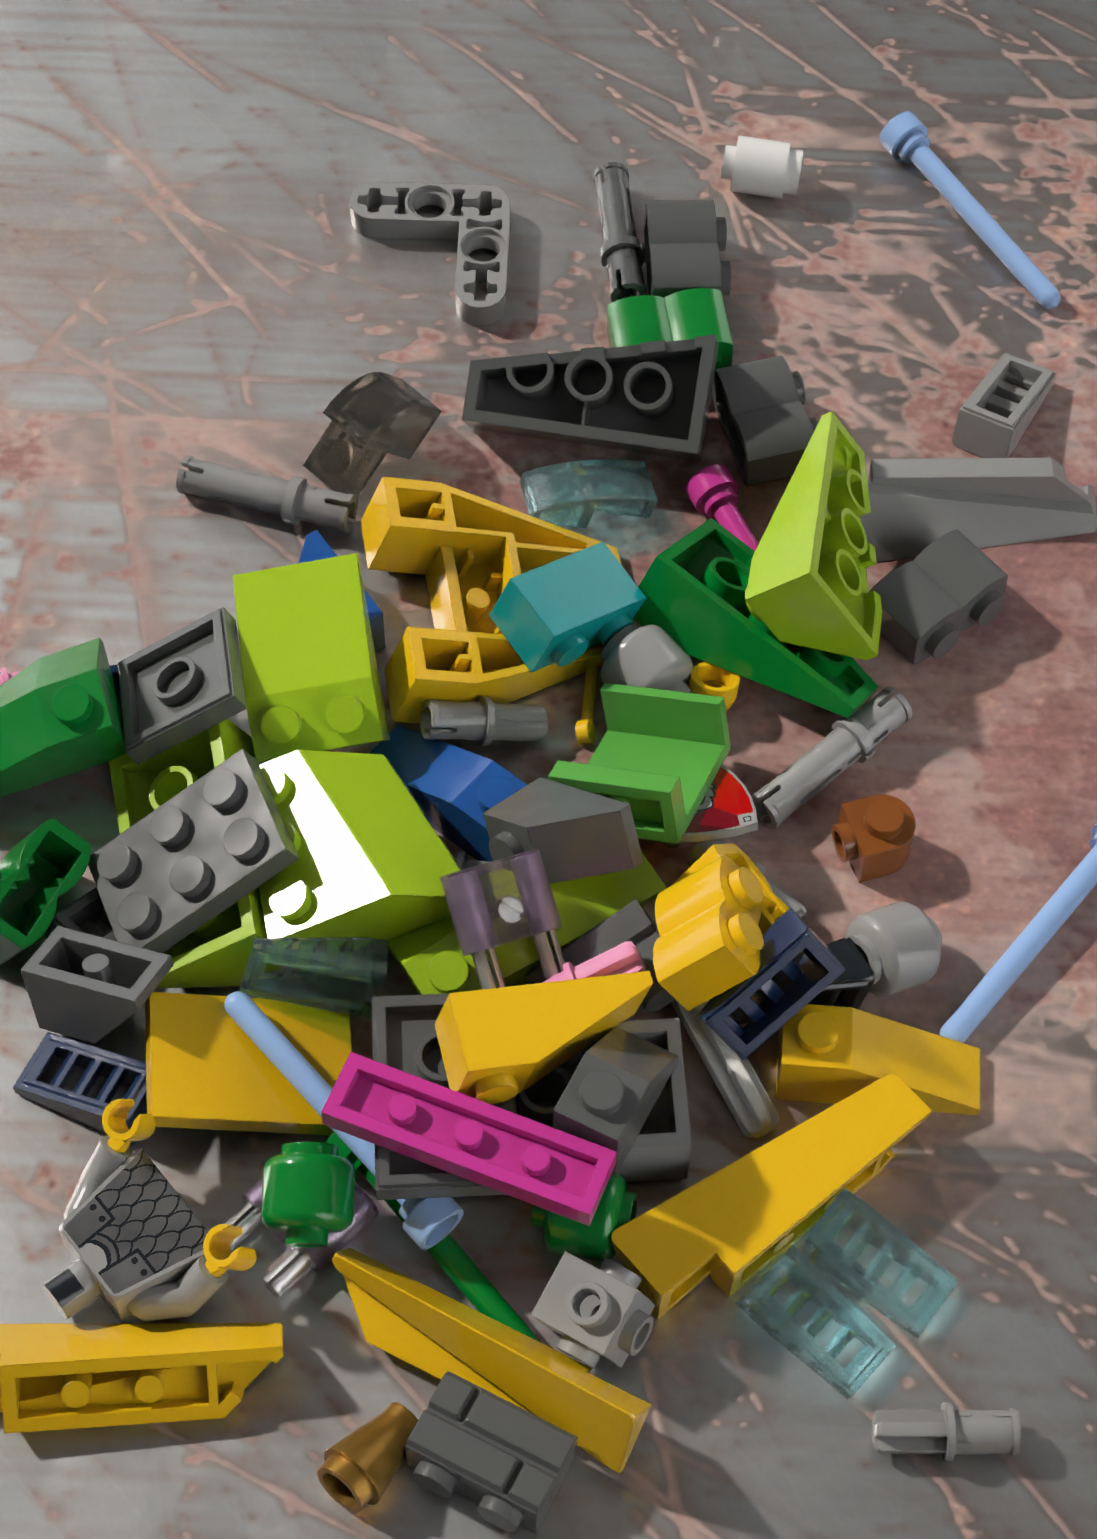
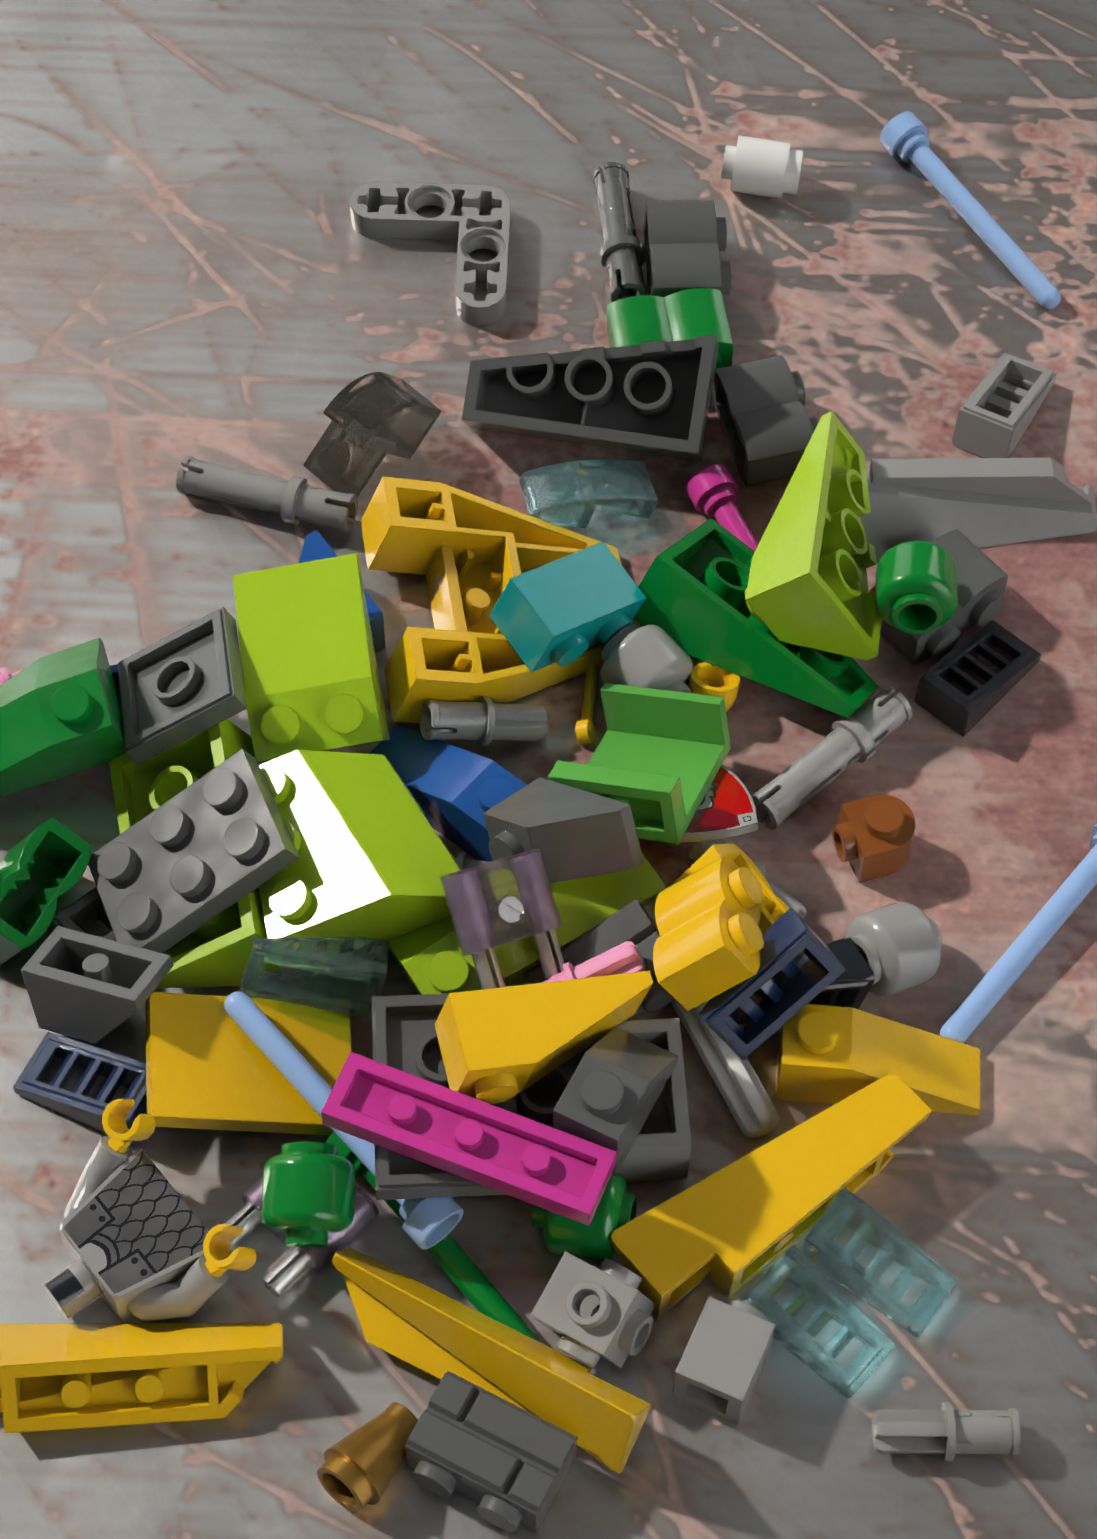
none -> light grey brick [672,1296,776,1425]
none -> green head [875,540,958,635]
none -> black slope [914,620,1041,737]

